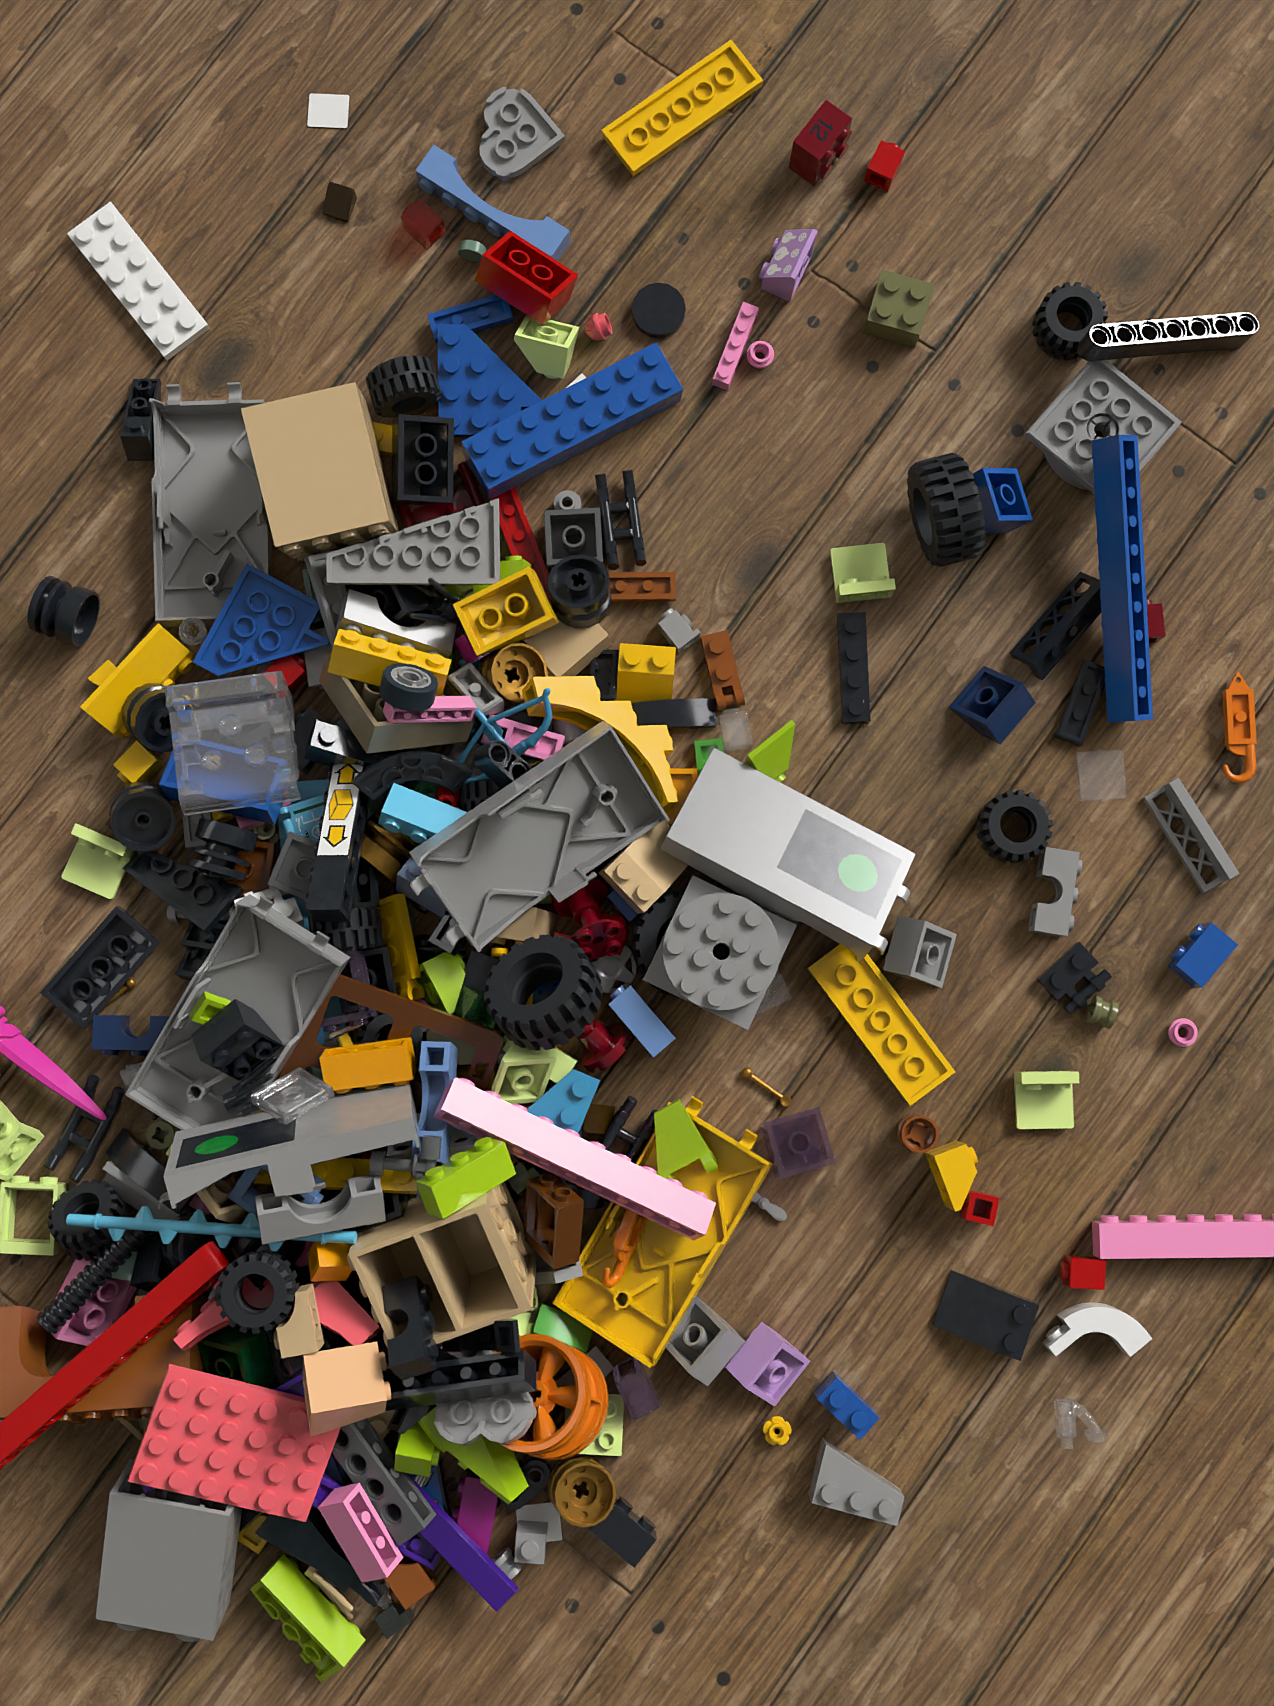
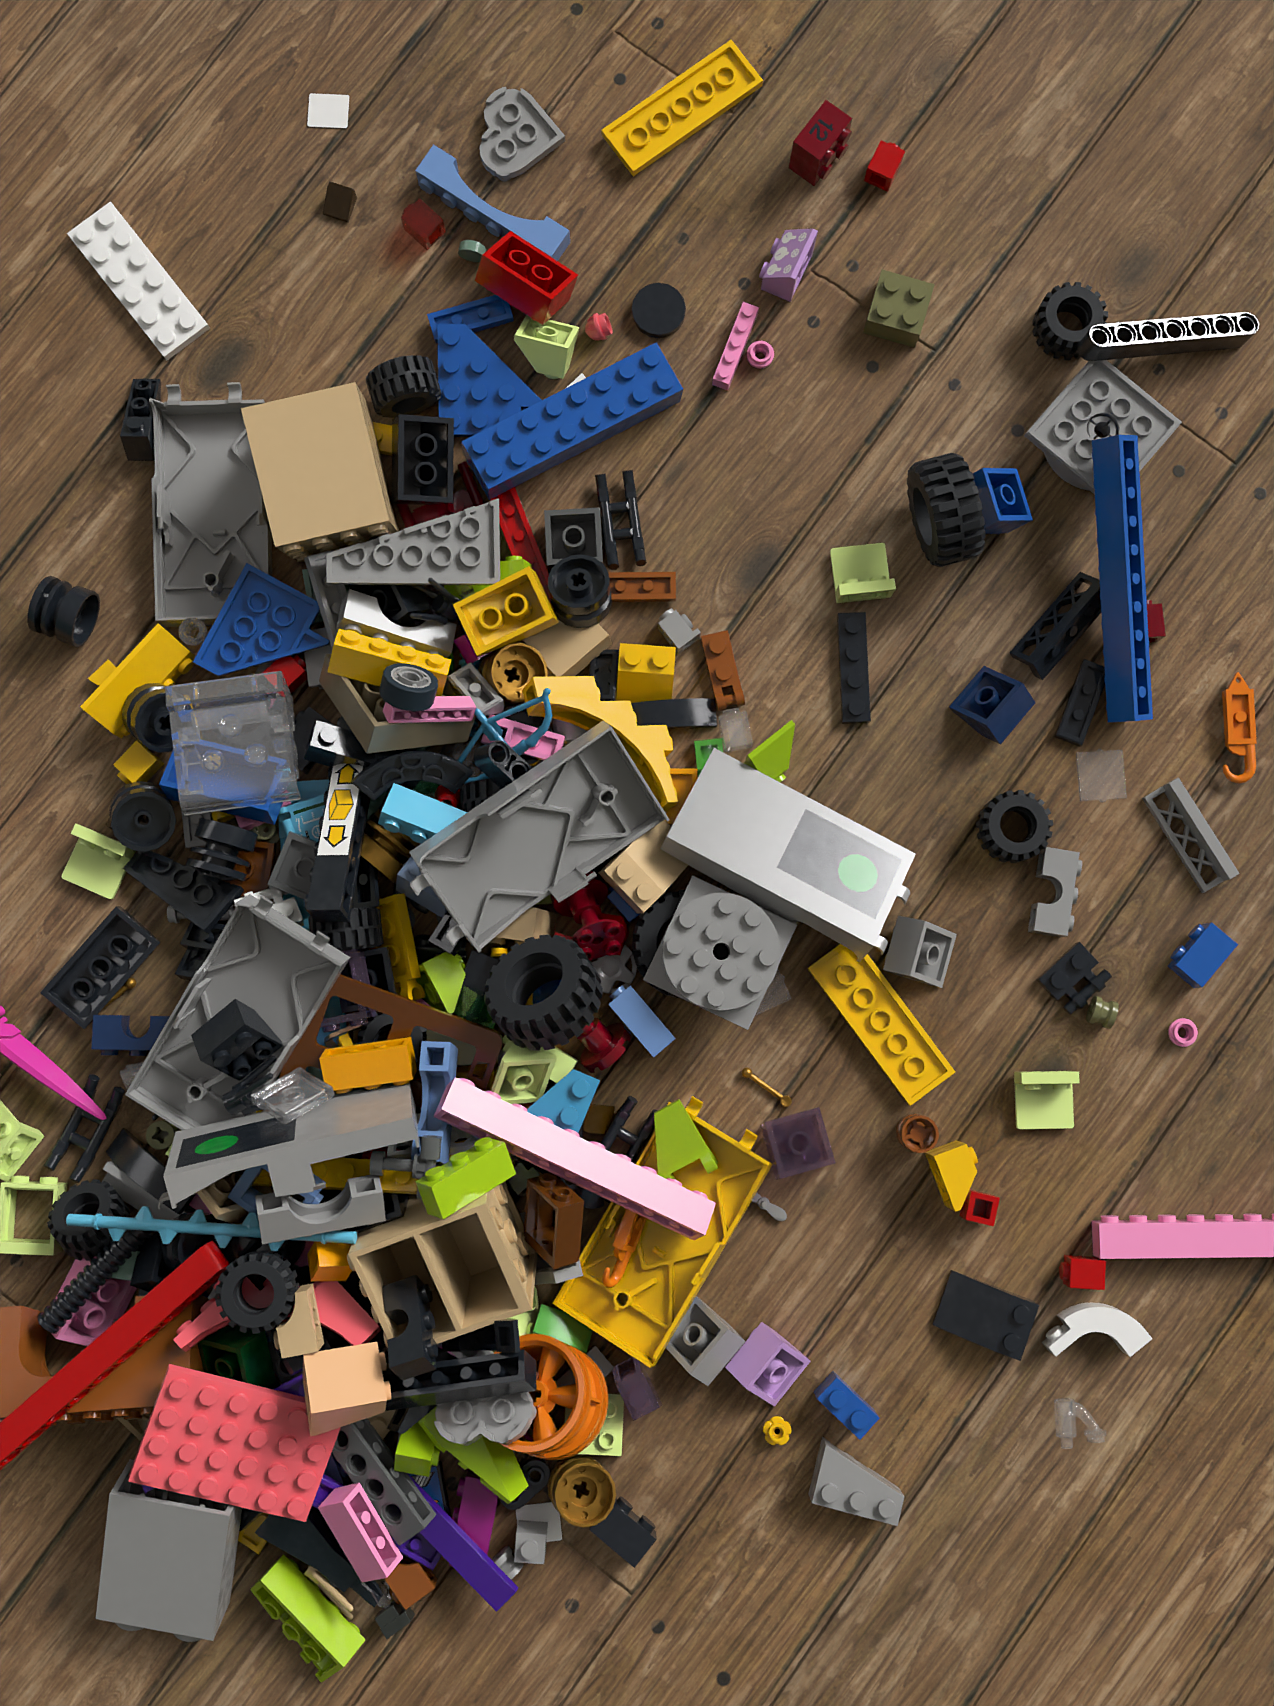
lime plate [189,991,231,1025] -> none
light grey plate [554,490,581,510] -> none

